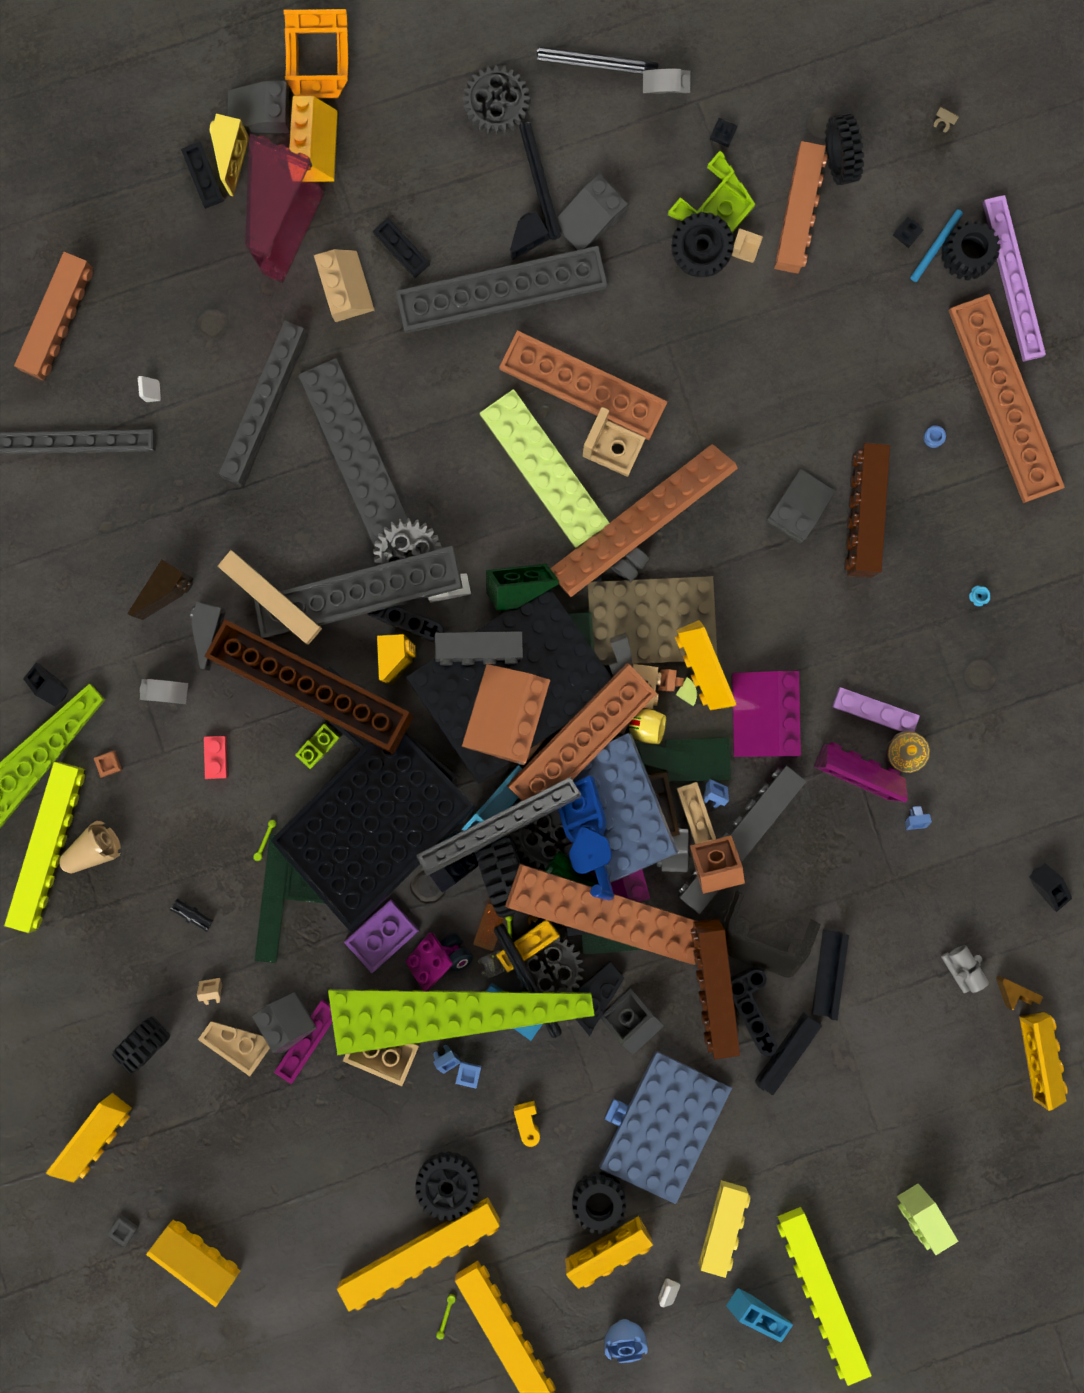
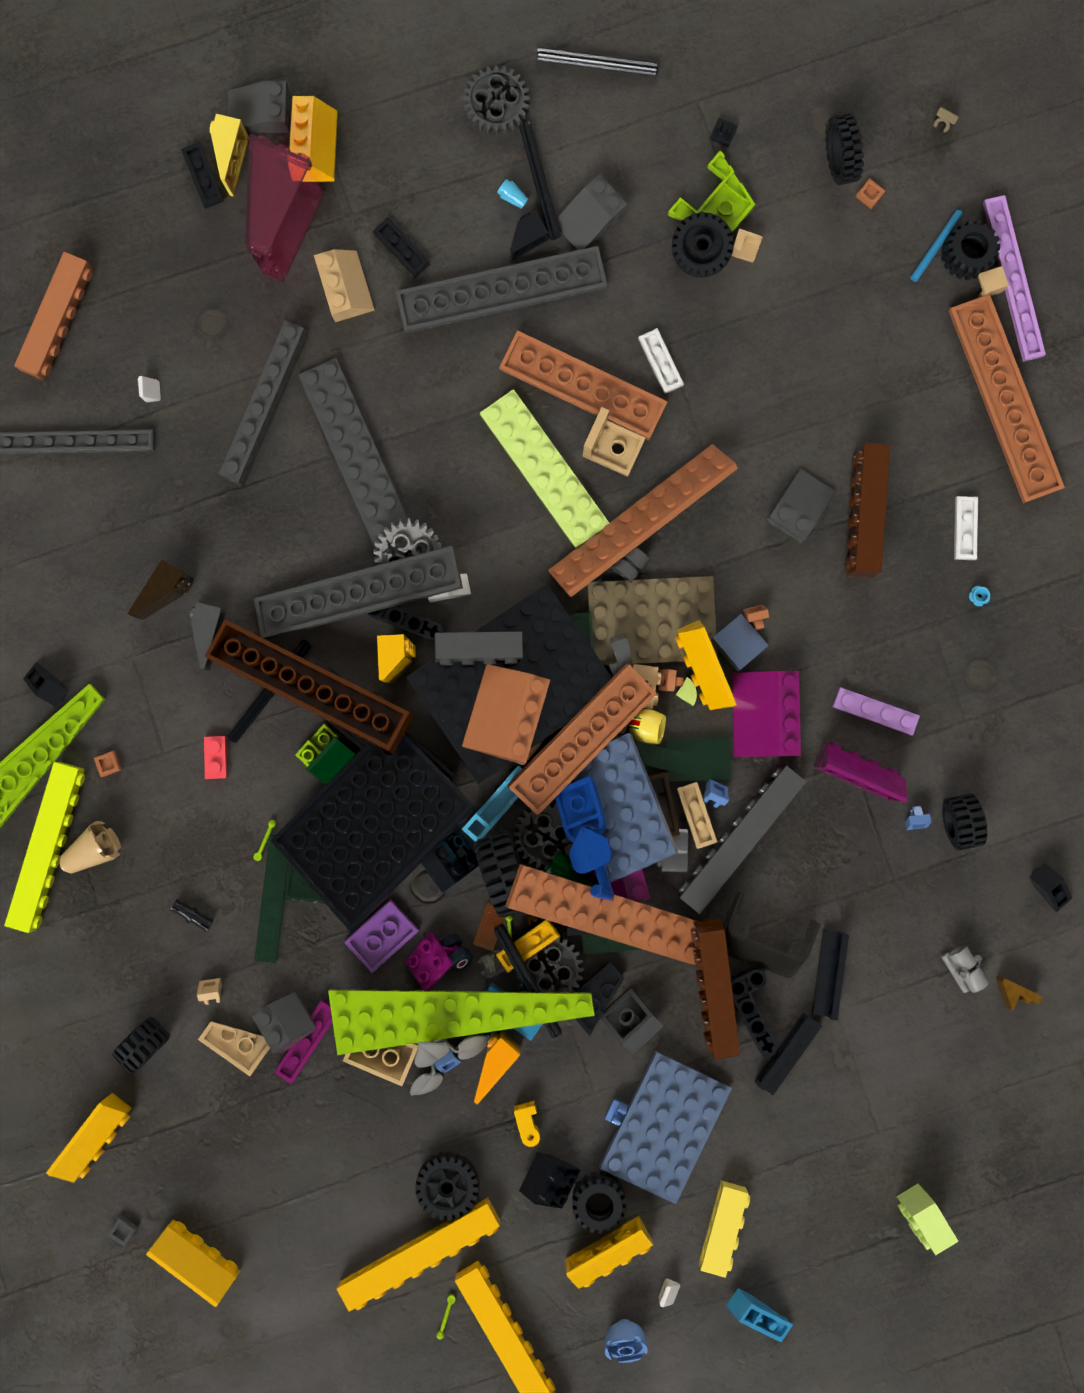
light grey brick [140,679,188,704] -> none
tan tile [218,550,322,645] -> none
light orange wedge [284,9,348,99] -> none
dark grey tile [416,777,581,876] -> none
medium blue tile [455,1061,481,1089] -> none
dark green slope [486,564,559,611] -> none
light grey brick [643,69,690,94] -> none
nougat slope [690,836,745,894] -> none
nougat brick [774,141,828,274] -> none
neon yellow brick [776,1207,872,1386] -> none
tile [886,731,930,773] -> none
black tile [893,217,924,248] -> none
medium blue tile [923,426,946,448] -> none
yellow slope [1019,1012,1067,1111] -> none
none -> black axle [227,639,312,743]
none -> dark green slope [306,737,357,784]
none -> light grey plant [410,1033,490,1096]
none -> light orange slope [474,1030,521,1105]
none -> medium azure cone [497,179,528,209]
none -> black slope [519,1152,581,1209]
none -> white tile [638,328,684,394]
none -> sand blue tile [711,614,768,672]
none -> nougat tile [743,605,769,630]
none -> nougat tile [855,178,885,209]
none -> black tyre [942,793,988,851]
none -> white tile [954,496,978,560]
none -> tan panel [978,266,1009,298]

